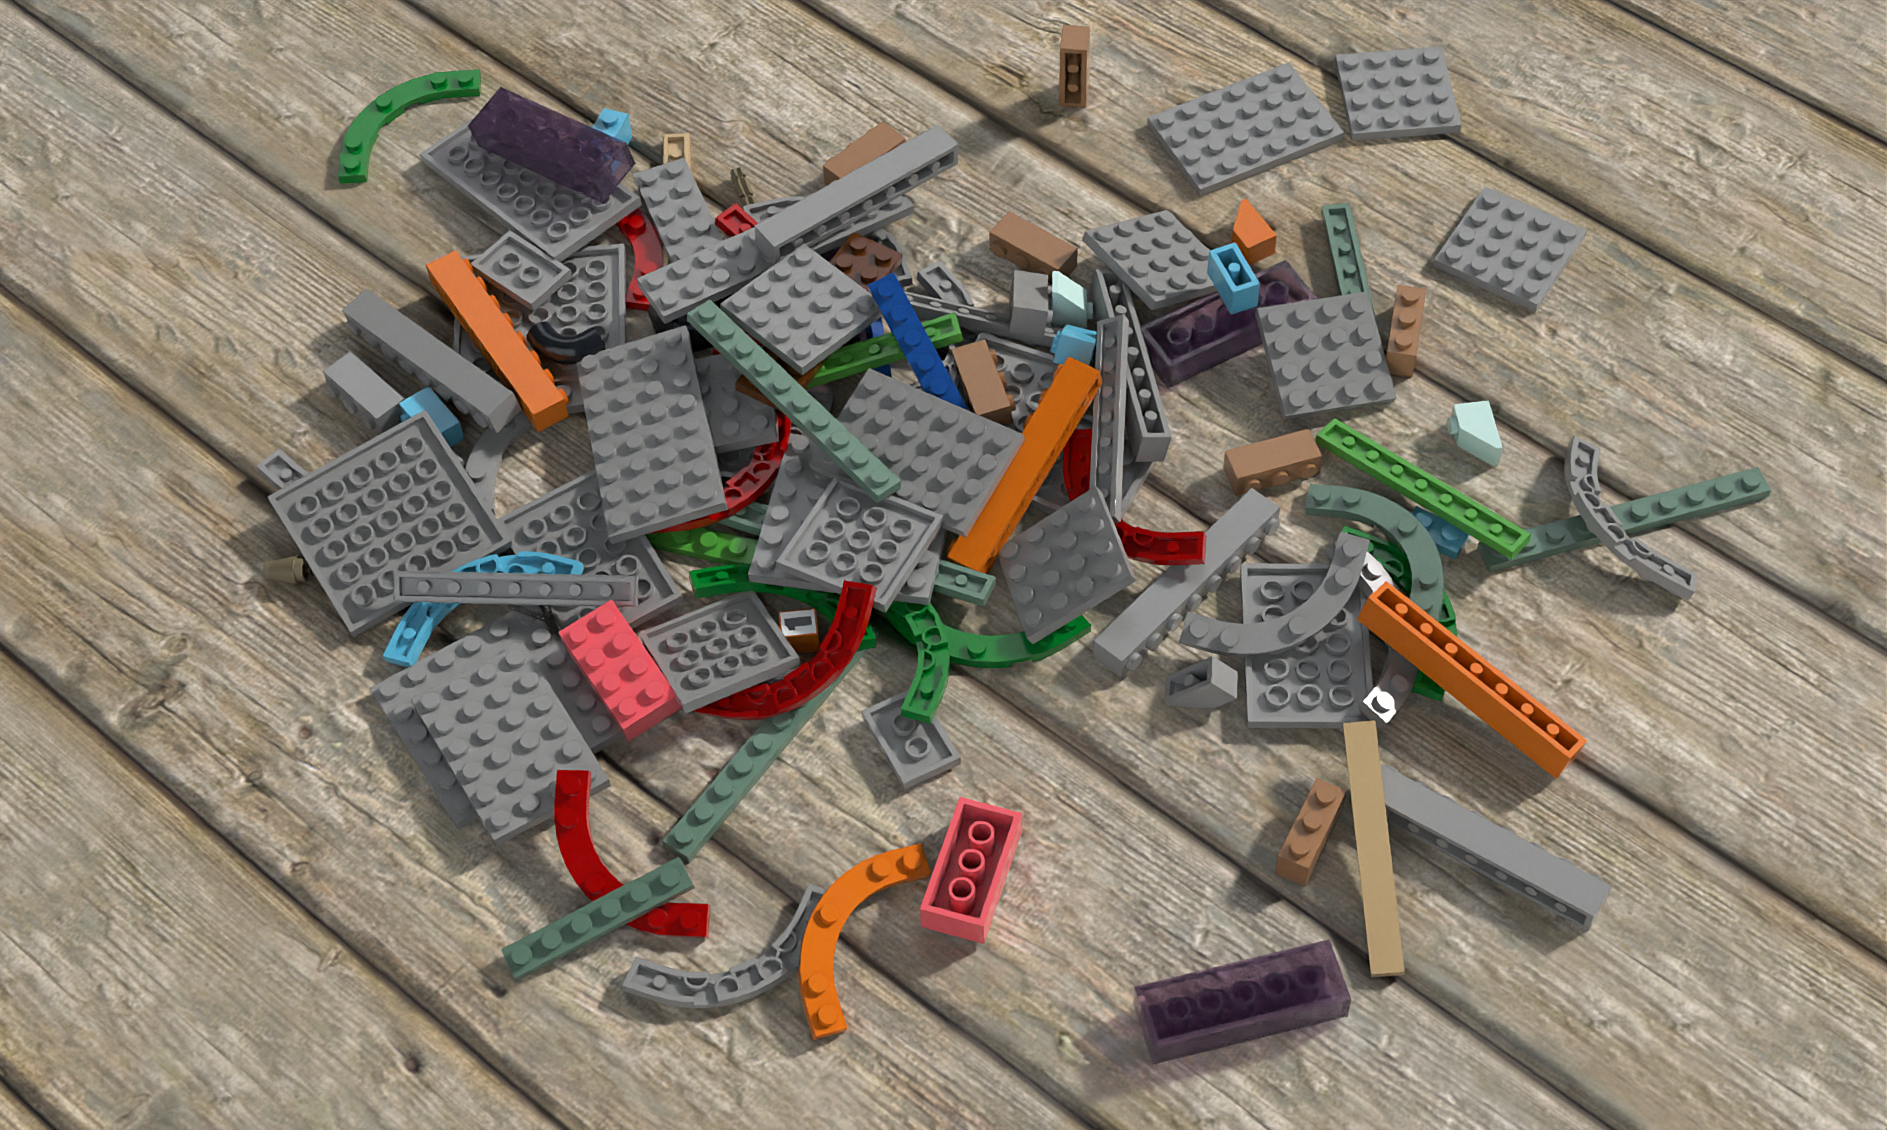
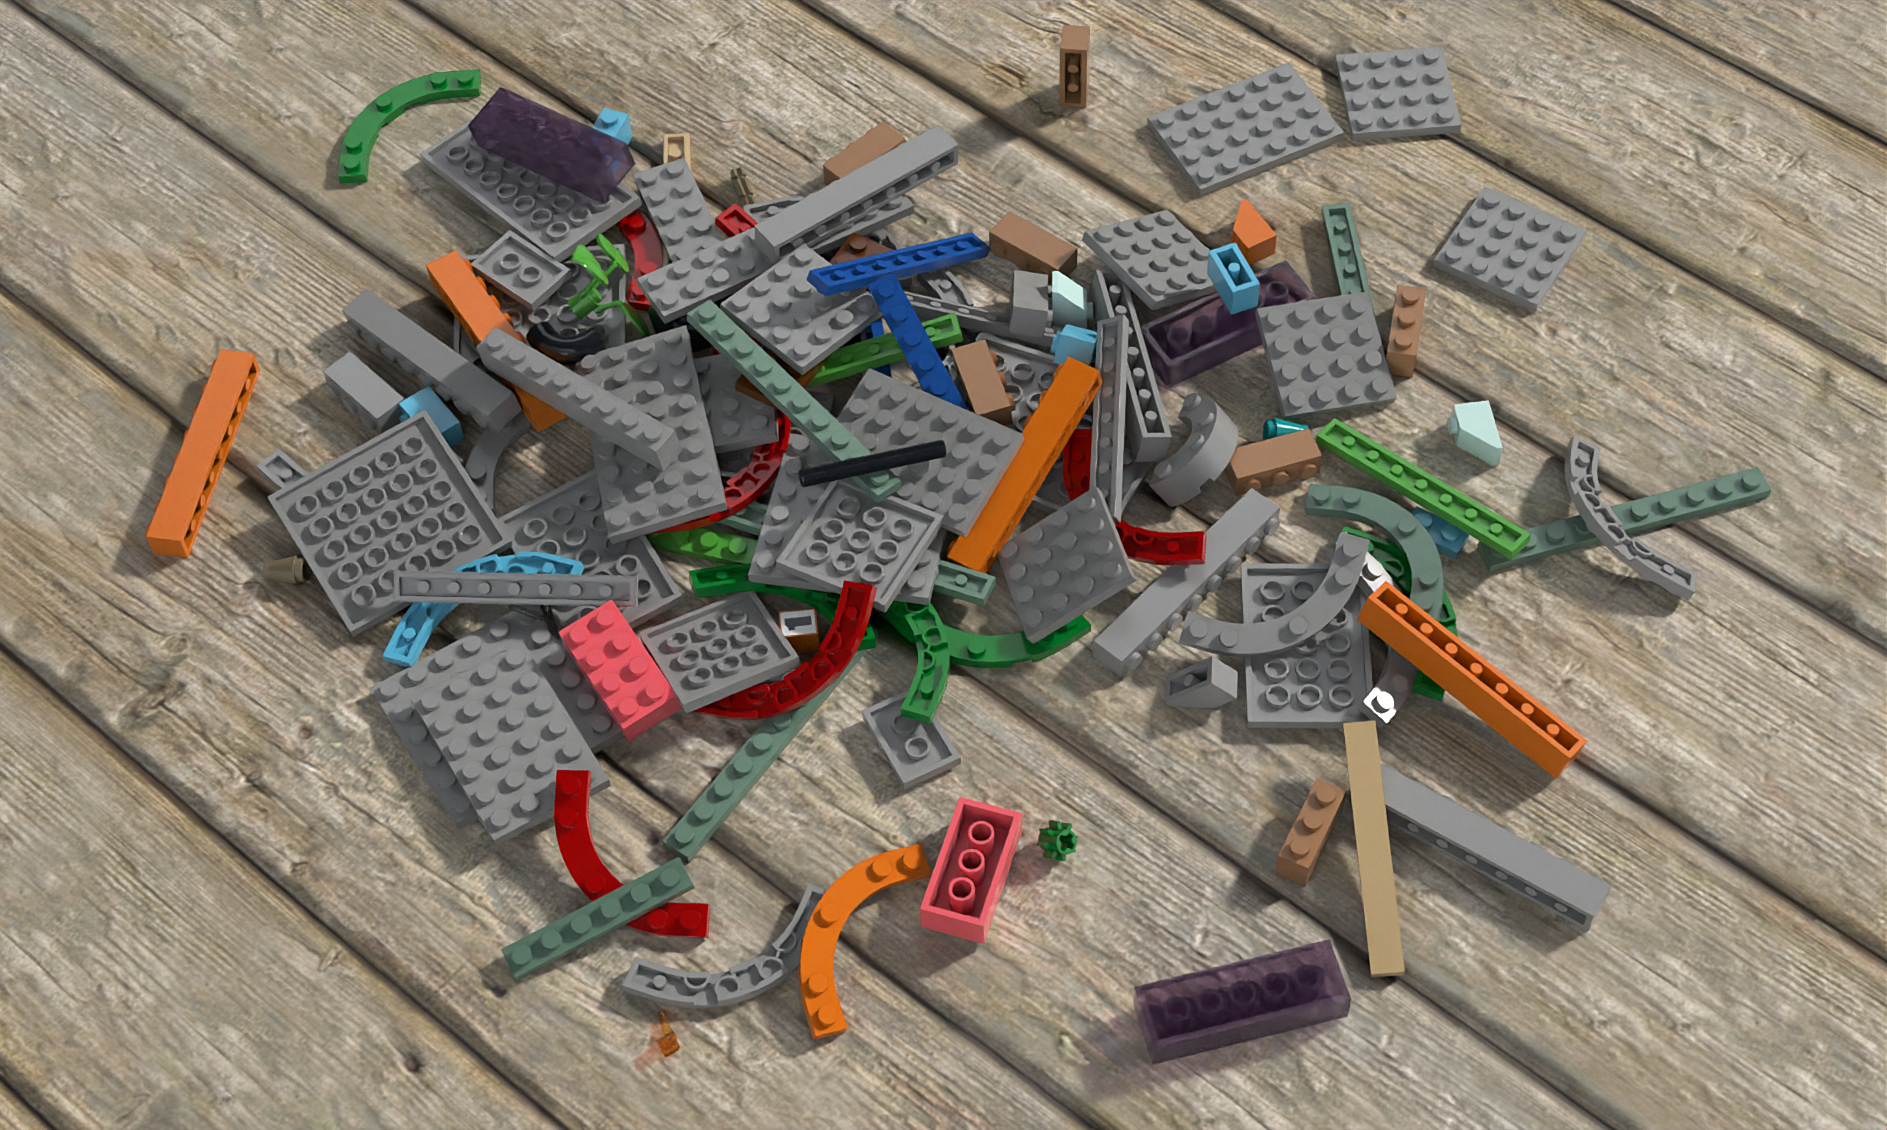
none -> orange brick [145,349,260,558]
none -> light grey brick [476,327,682,472]
none -> bright green plant [567,233,650,338]
none -> clear orange hand [656,1010,680,1057]
none -> black axle [798,440,947,487]
none -> blue plate [807,232,990,296]
none -> green gear [1036,820,1078,861]
none -> light grey brick [1149,393,1238,507]
none -> teal cone [1263,418,1308,441]

